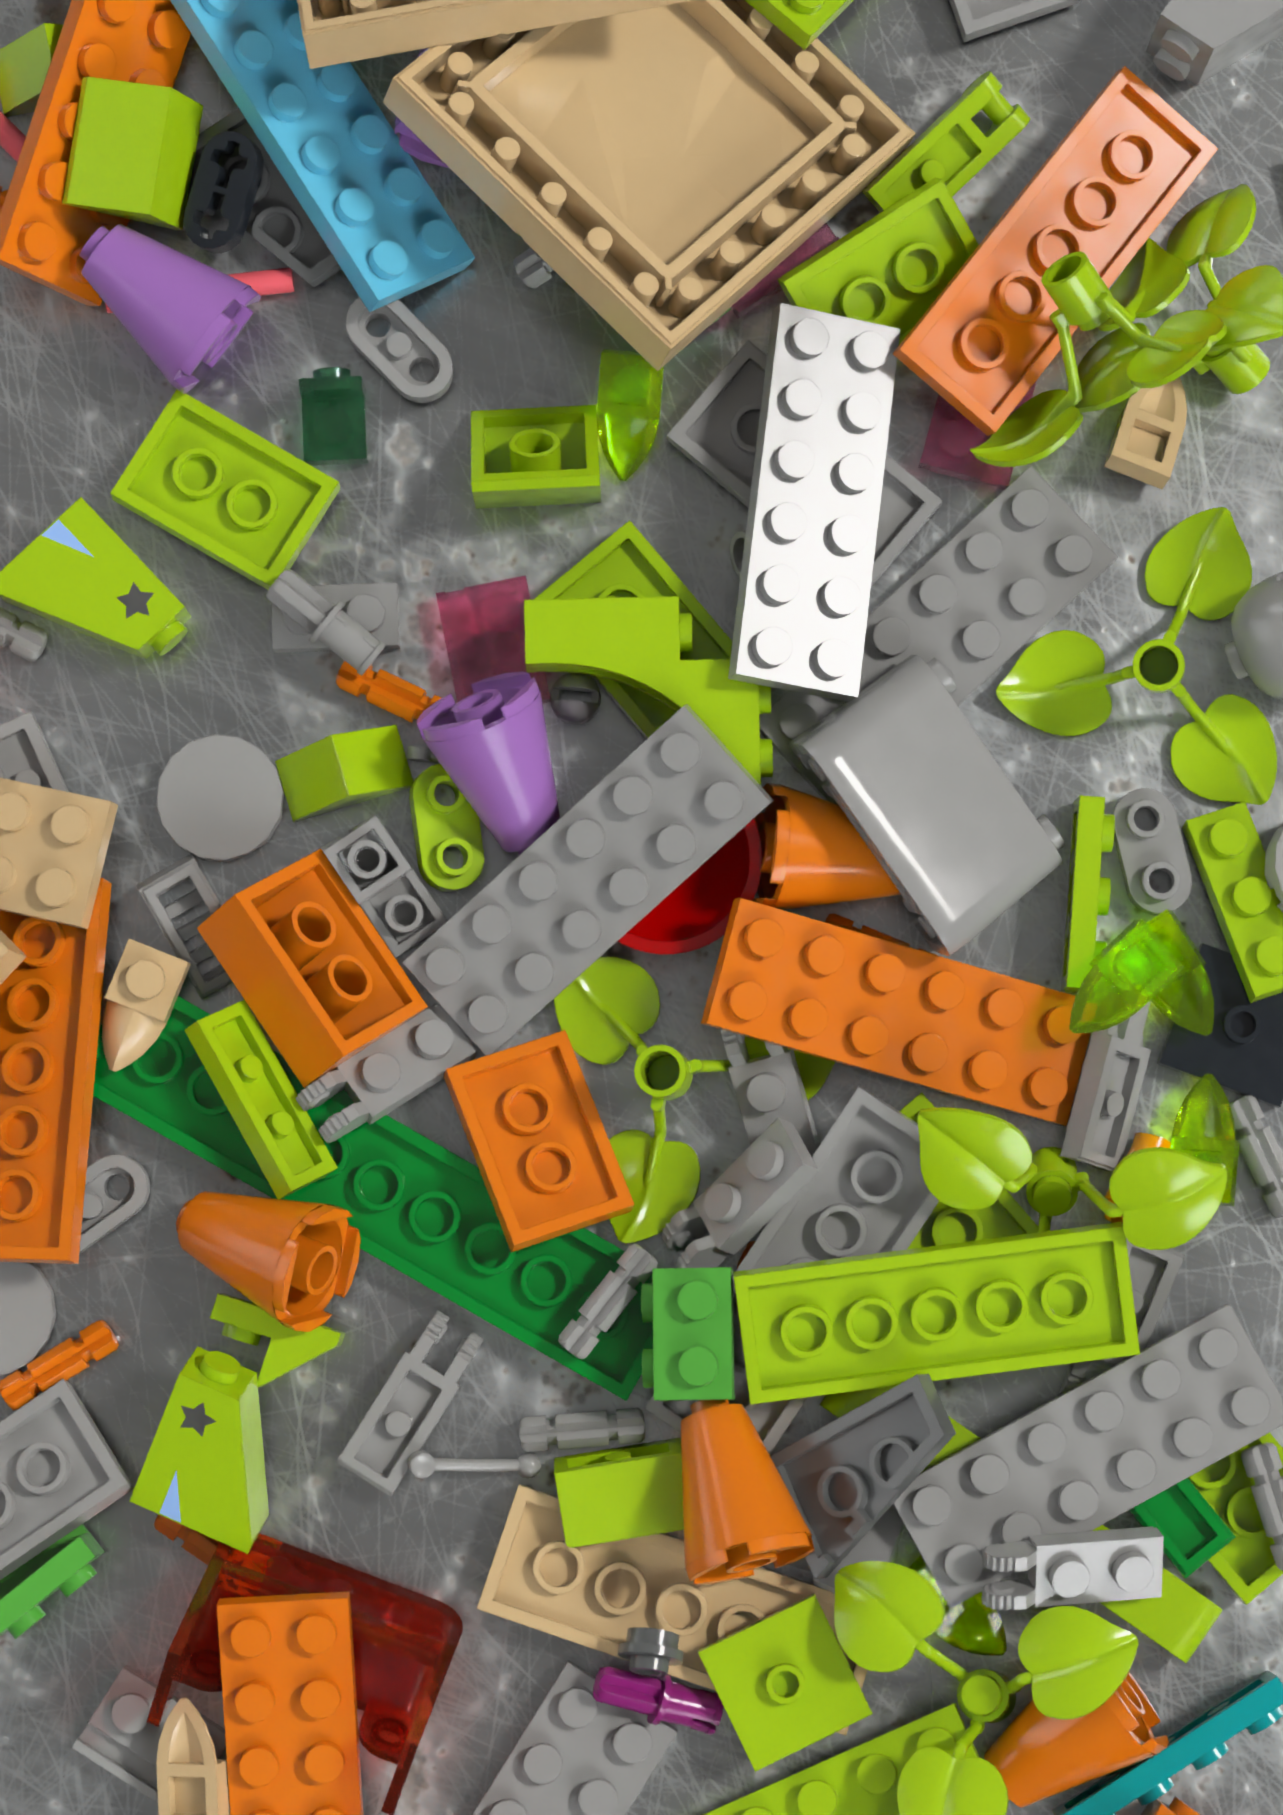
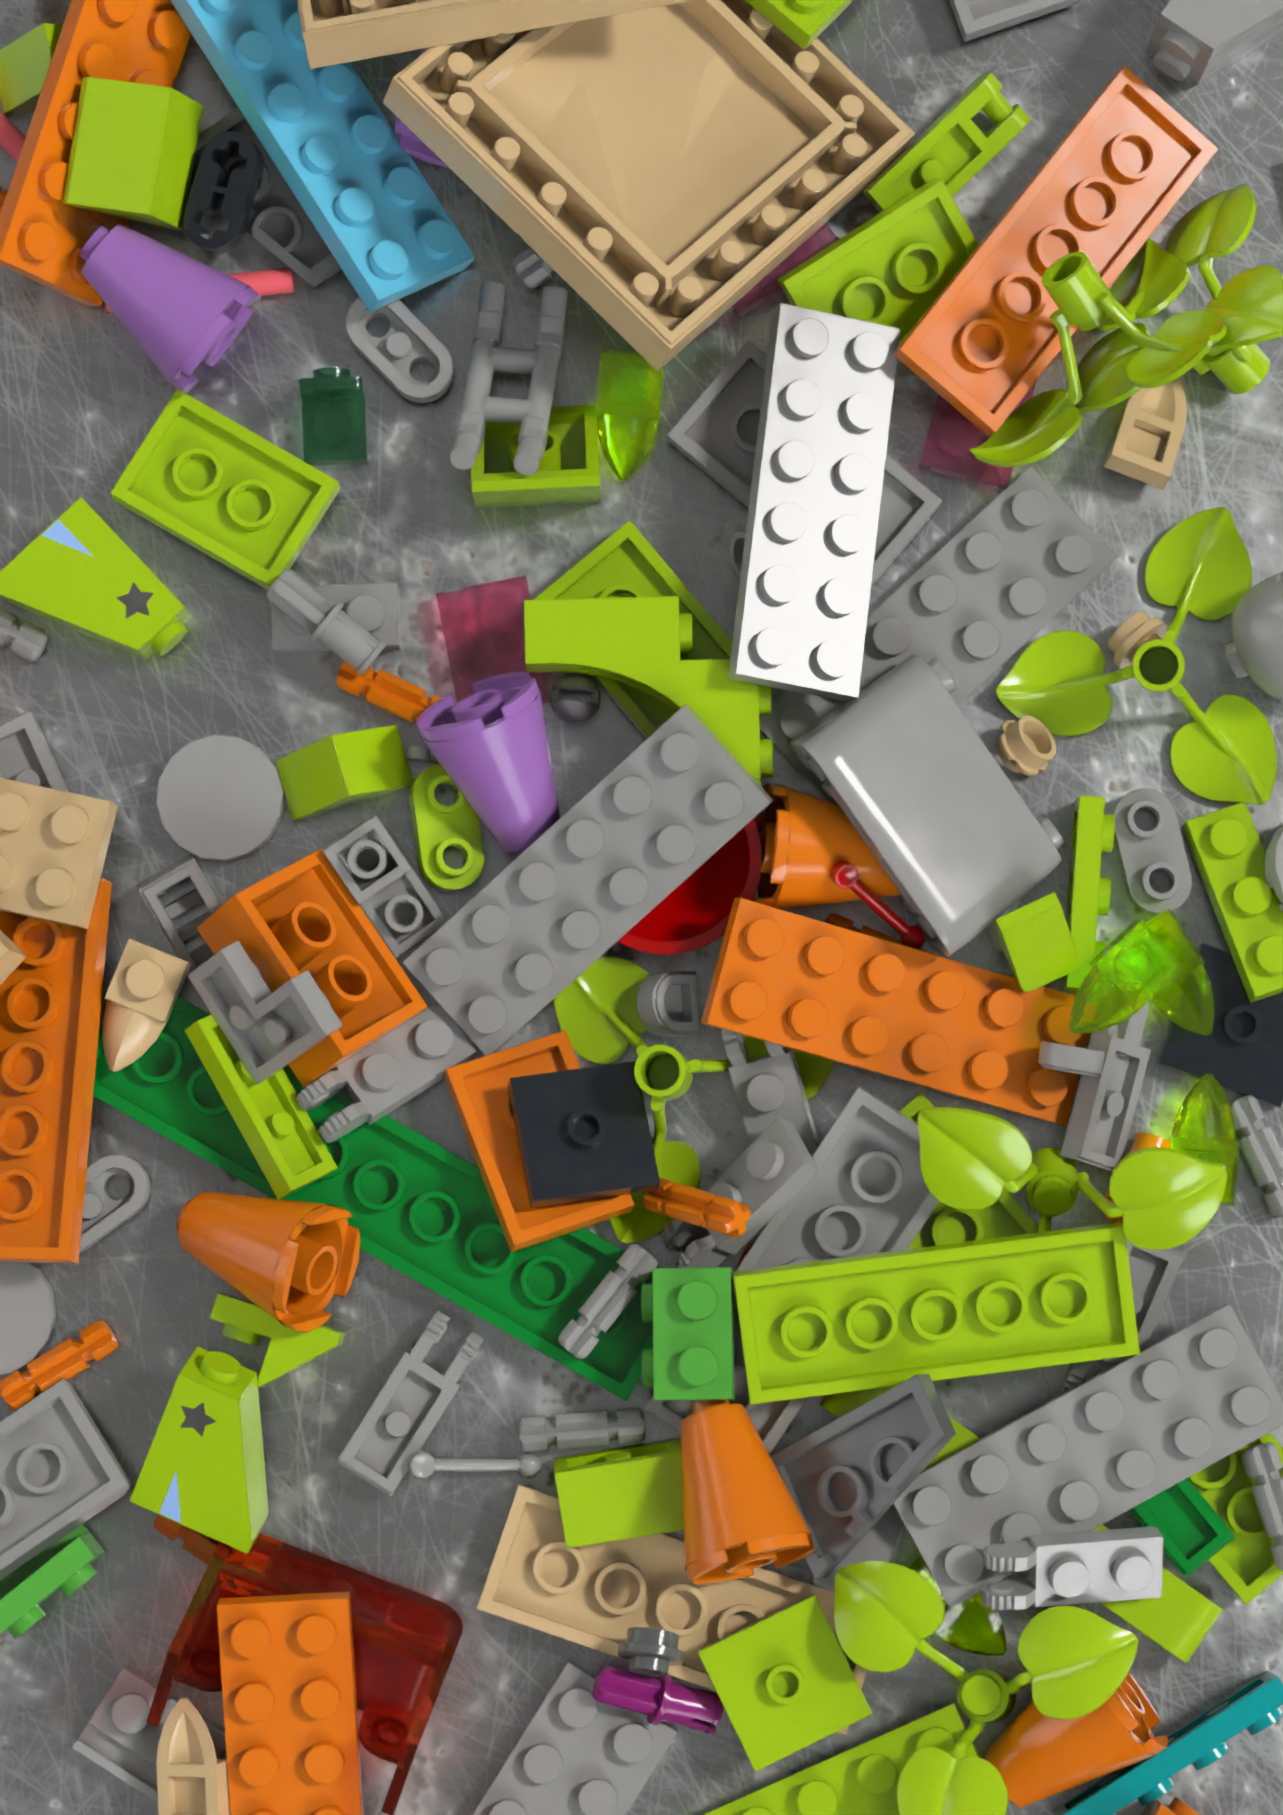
none -> light grey plate [187,941,343,1085]
none -> light grey piece [450,281,568,475]
none -> black plate [508,1061,660,1208]
none -> light grey tile [637,971,700,1037]
none -> orange axle [642,1177,751,1238]
none -> red hinge [830,860,925,950]
none -> lime slope [986,892,1080,992]
none -> tan plate [998,716,1056,776]
none -> light grey tile [1038,1041,1105,1077]
none -> tan plate [1107,611,1167,669]

